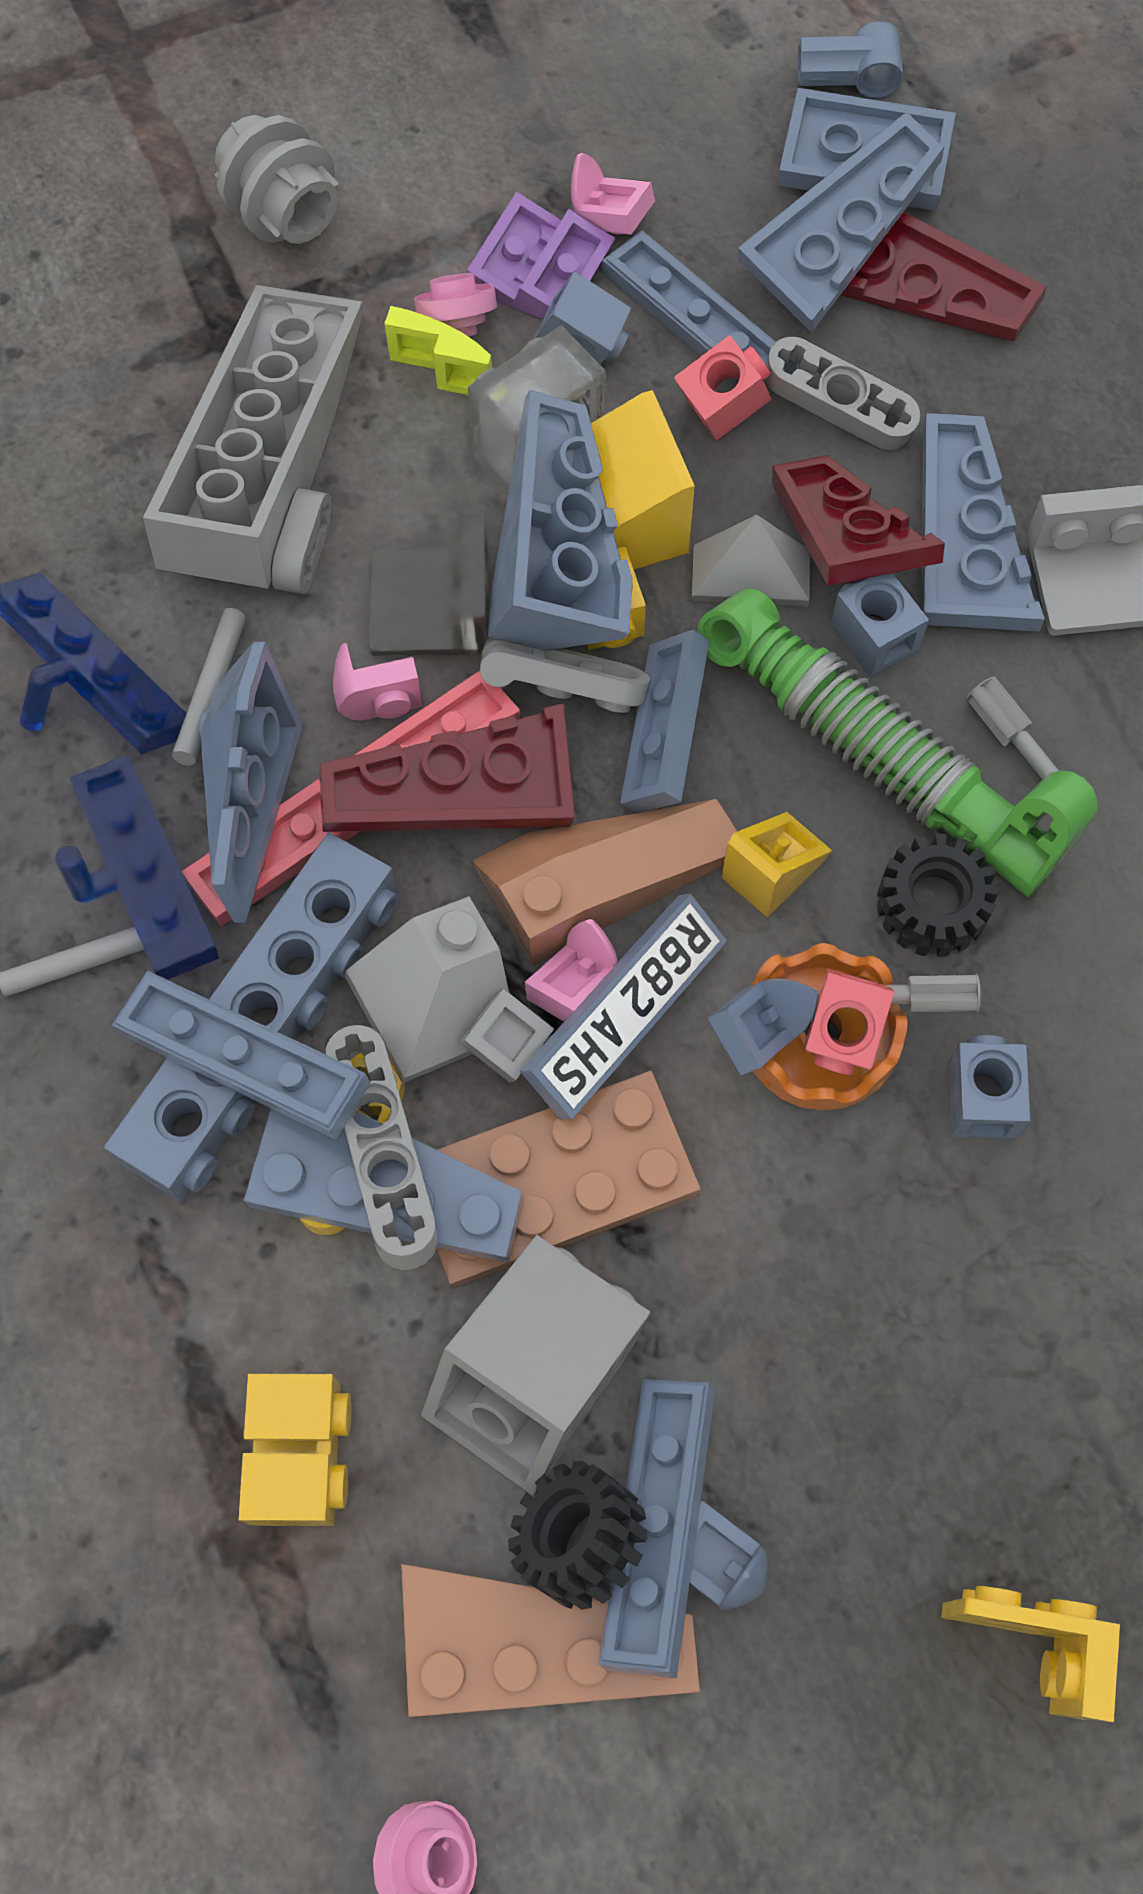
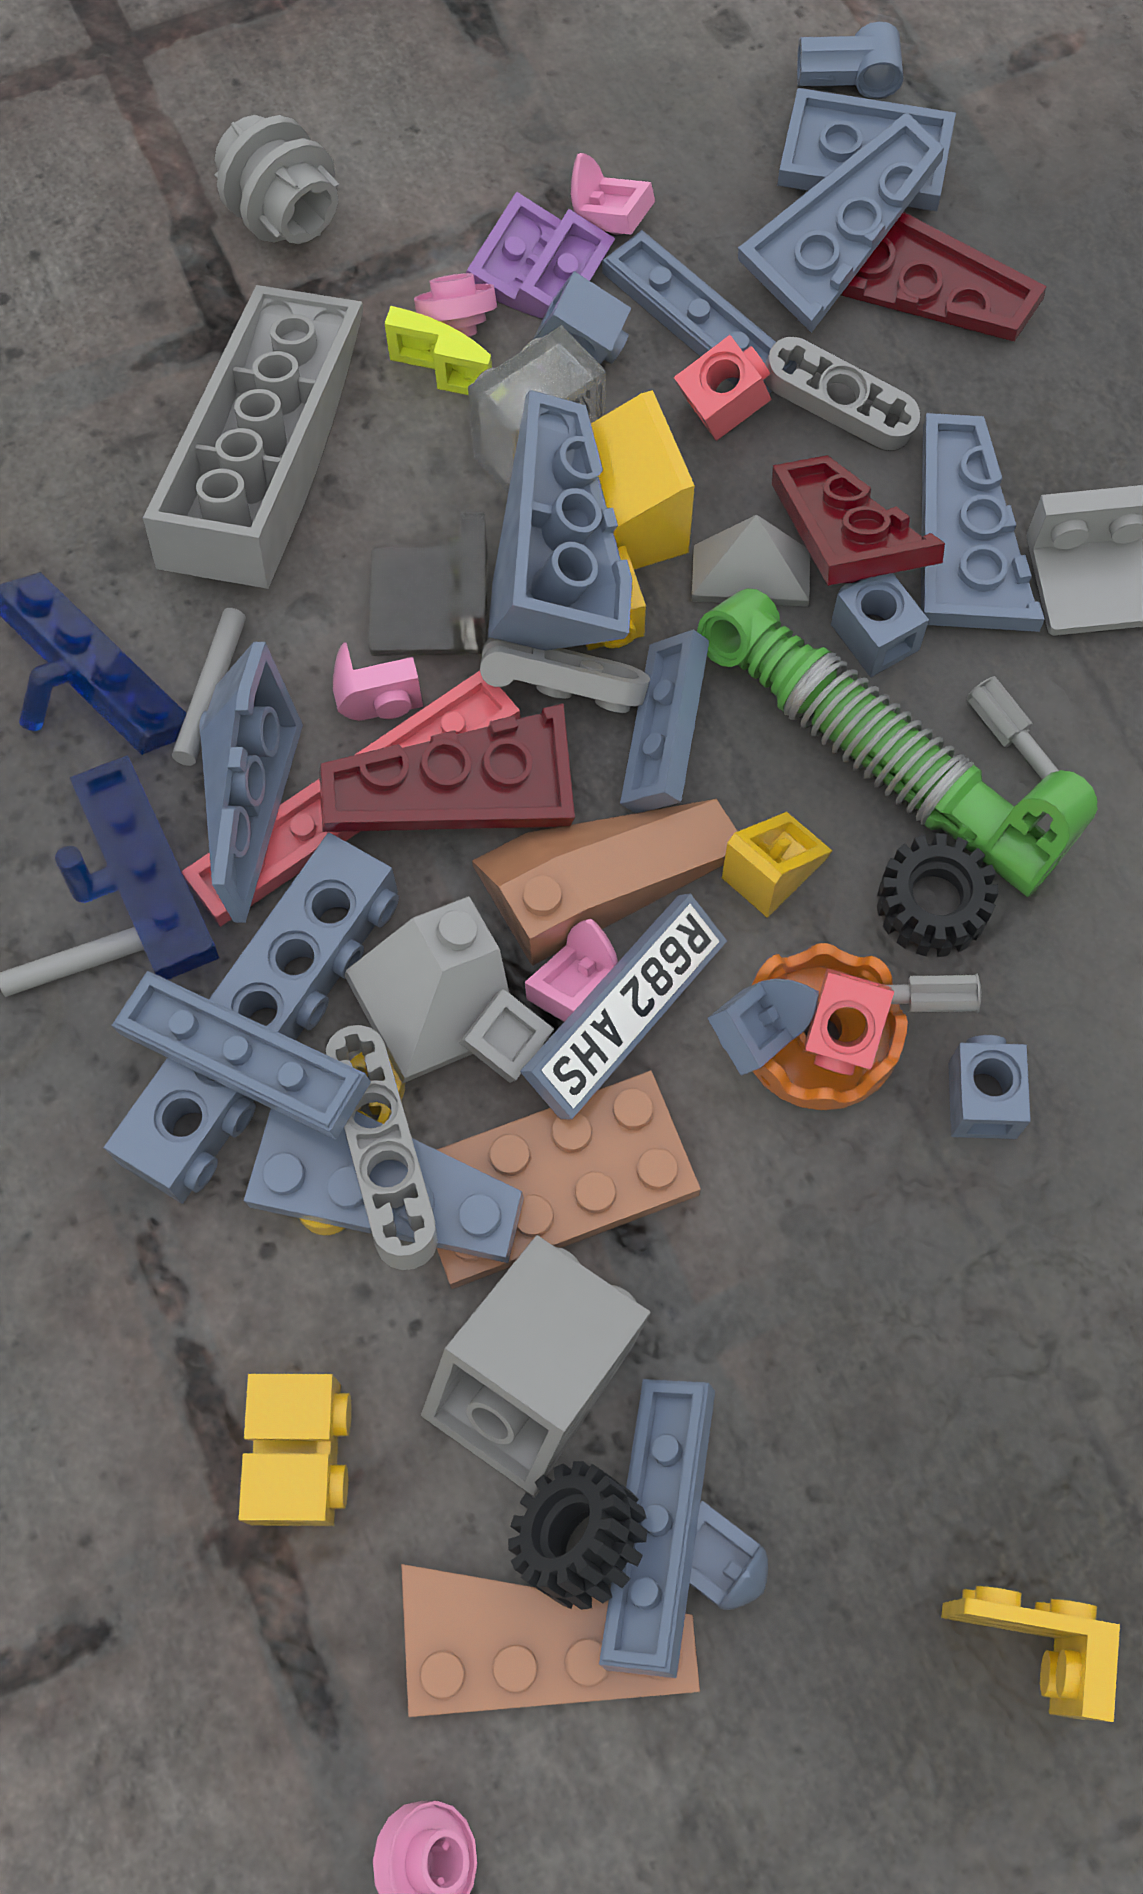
light grey beam [272,488,332,594] -> none

